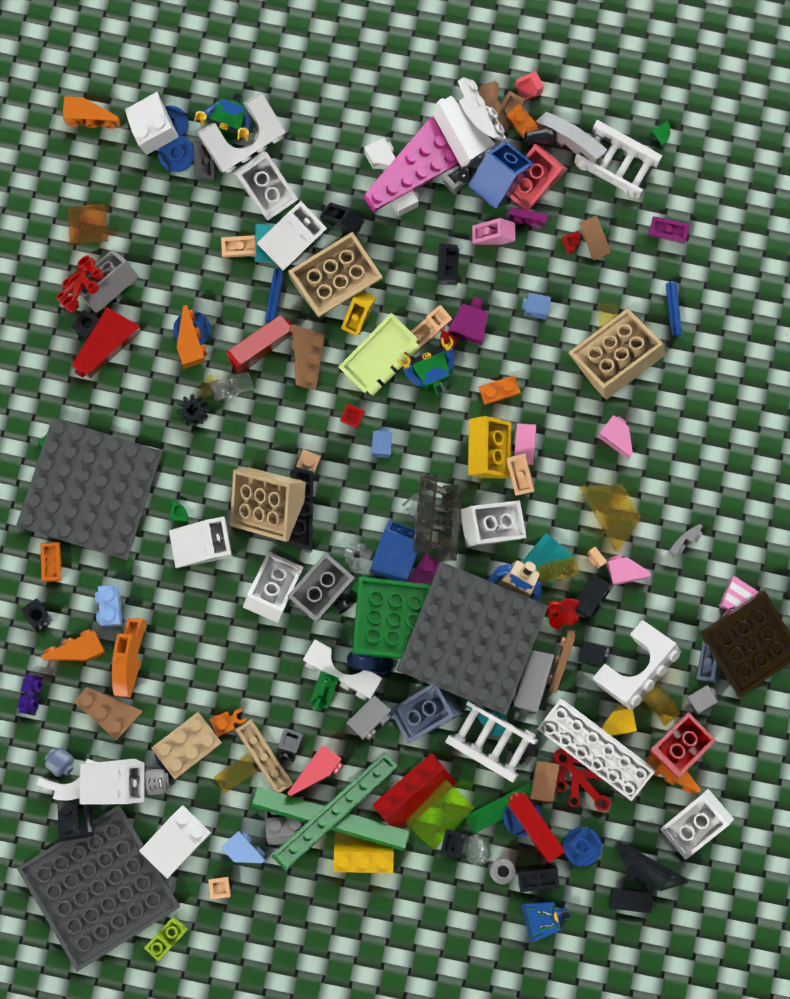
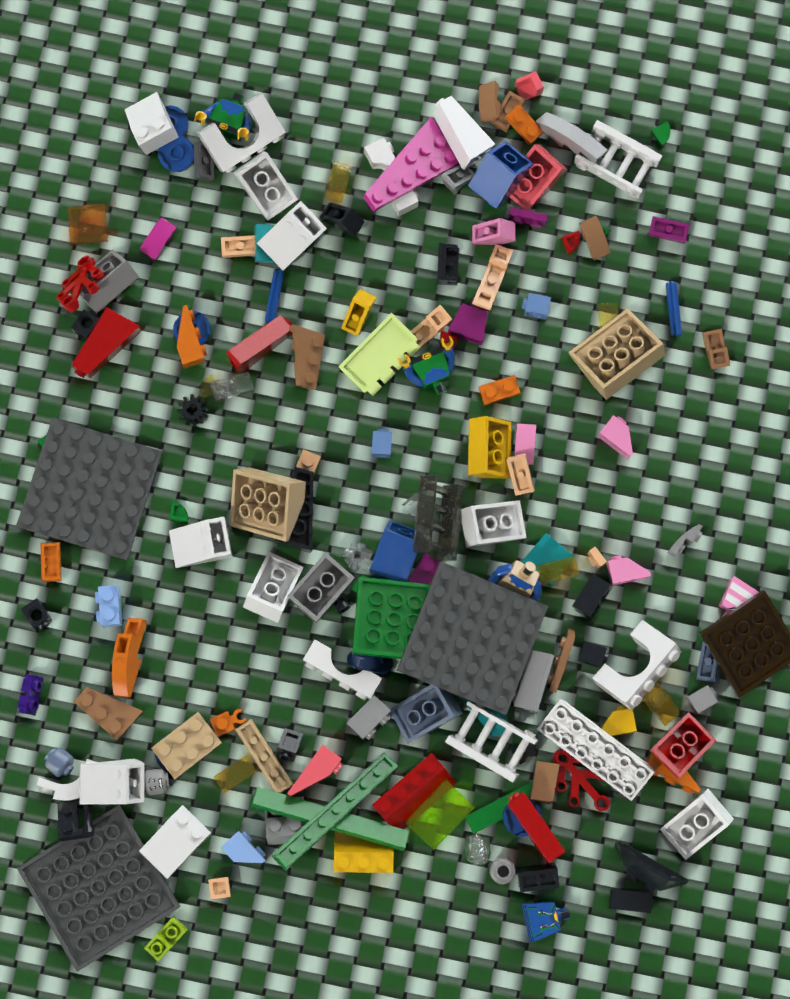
orange slope [41,629,106,661] -> none
orange slope [62,96,121,129] -> none
tan slope [288,232,383,318] -> none
green hinge [310,670,339,712] -> none
red plate [340,403,365,429] -> none
black bracket [440,829,467,861] -> none
black hinge [457,167,474,183] -> none
white slope [458,77,506,142] -> none
black cone [524,127,553,146] -> none
red plate [545,598,580,629] -> none
blue tile [562,827,602,866] -> none
clear yellow wing [579,484,641,552] -> none
none -> dark pink slope [139,217,178,260]
none -> clear yellow slope [324,160,352,203]
none -> light nougat slope [472,244,513,310]
none -> medium nougat slope [702,329,730,369]

